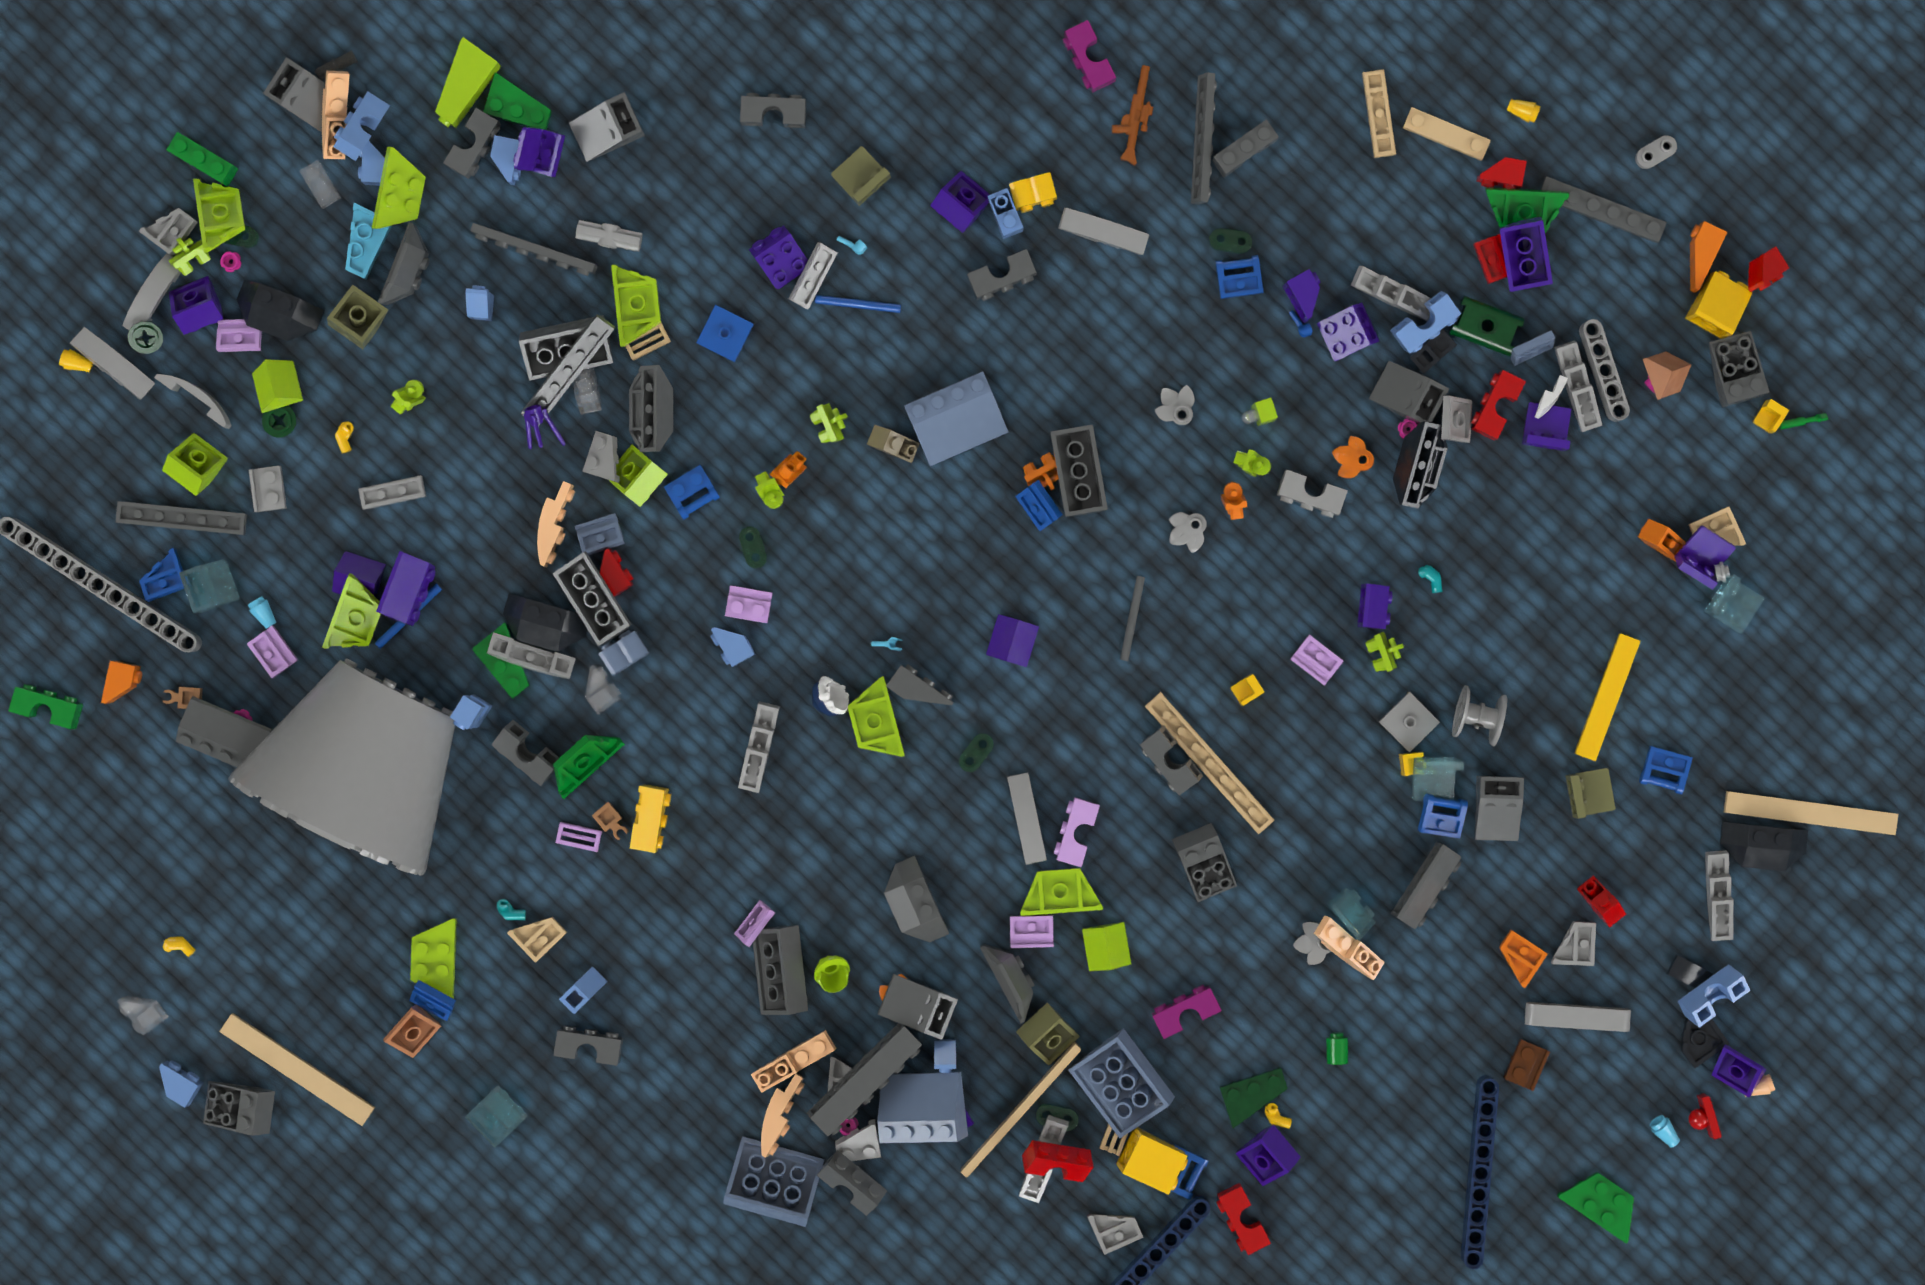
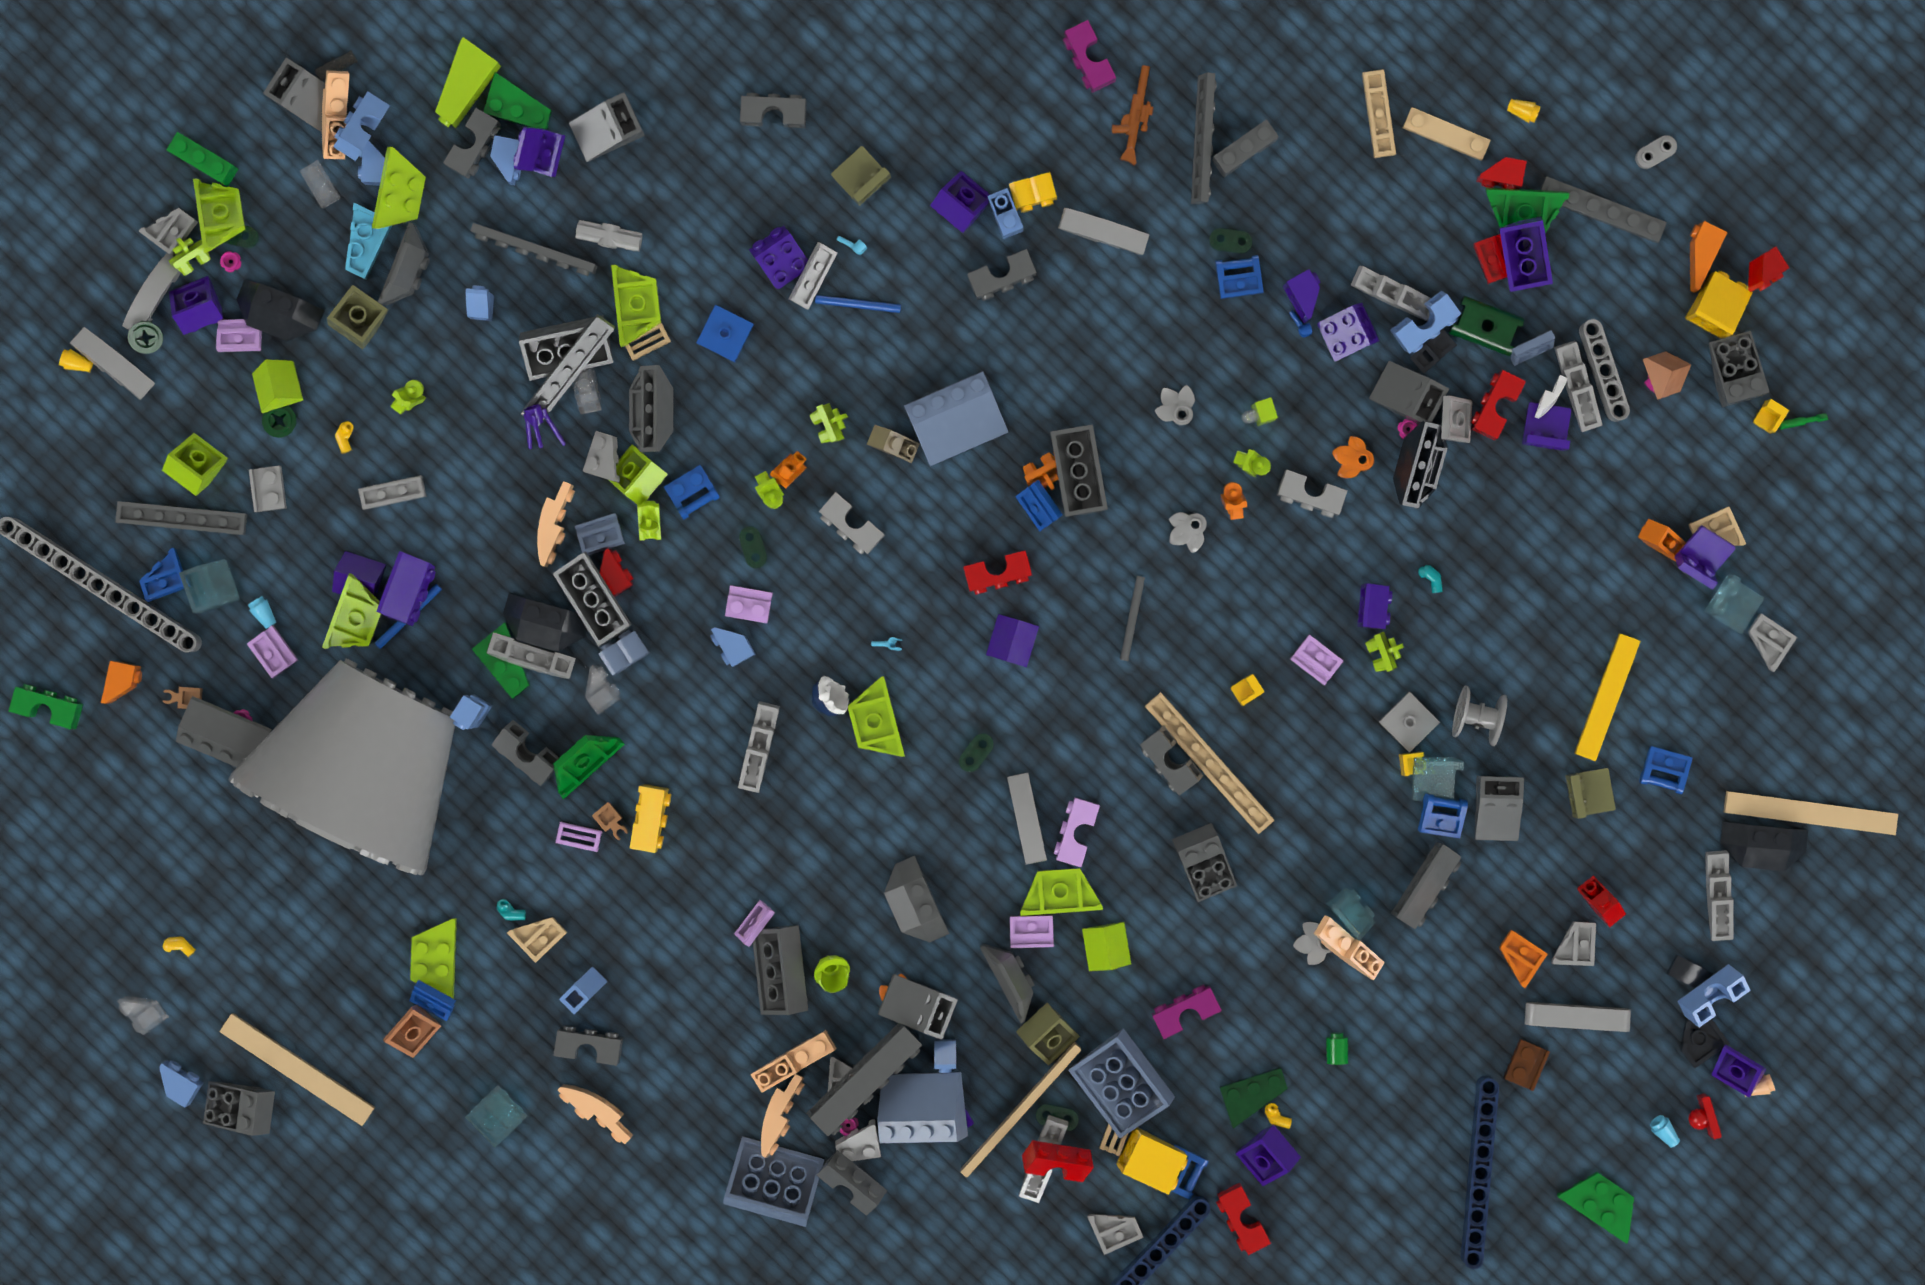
light grey slope [154,374,232,429] -> none
dark grey slope [886,664,954,705] -> none
light grey plate [1714,561,1730,583] -> none
none -> light nougat slope [558,1084,633,1144]
none -> lime hips [637,501,661,540]
none -> light grey arch [819,492,885,554]
none -> red arch [963,550,1032,595]
none -> light grey wing [1747,614,1797,672]

